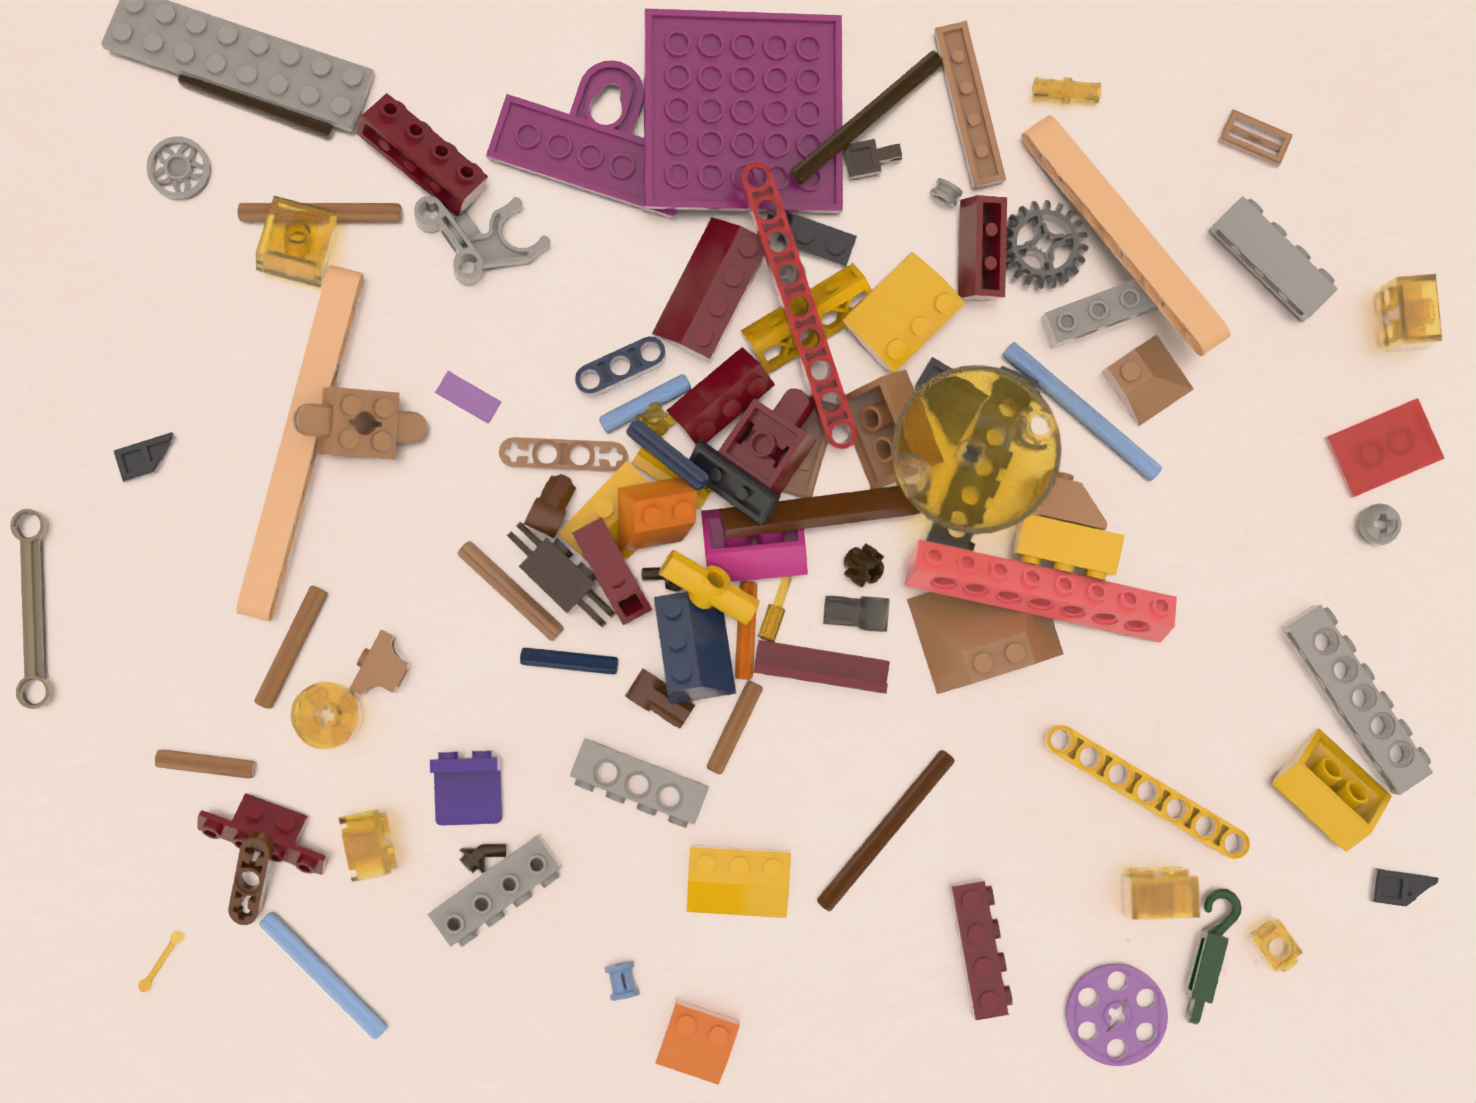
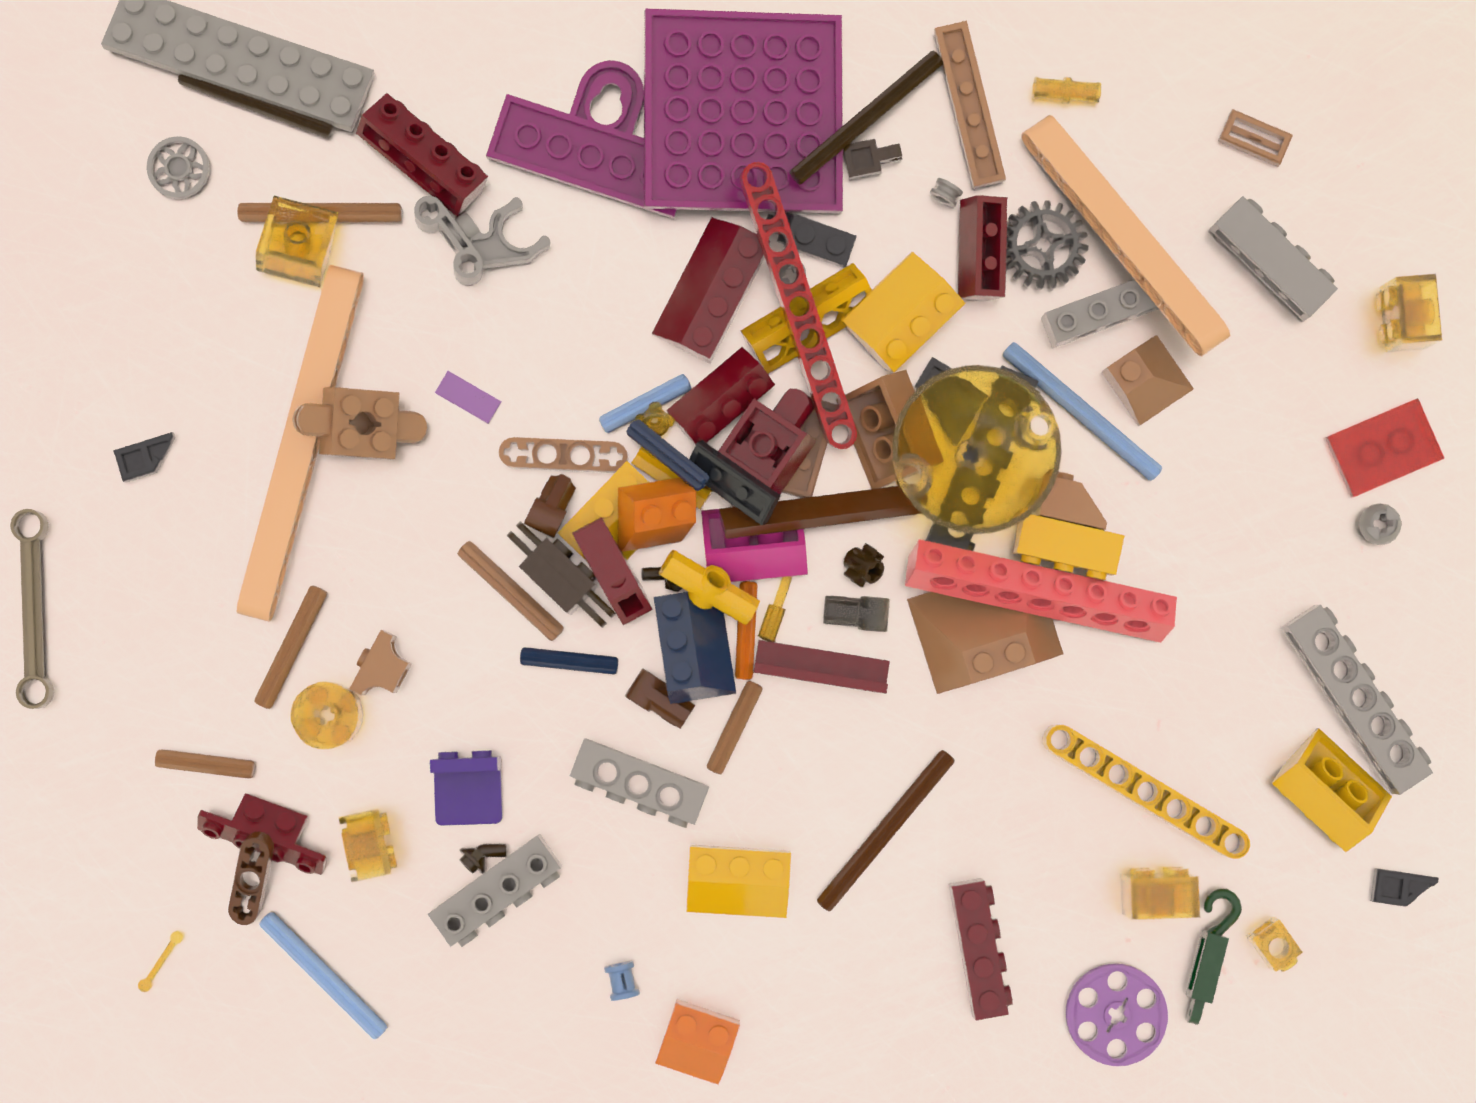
dark blue beam [575,336,666,397] -> none

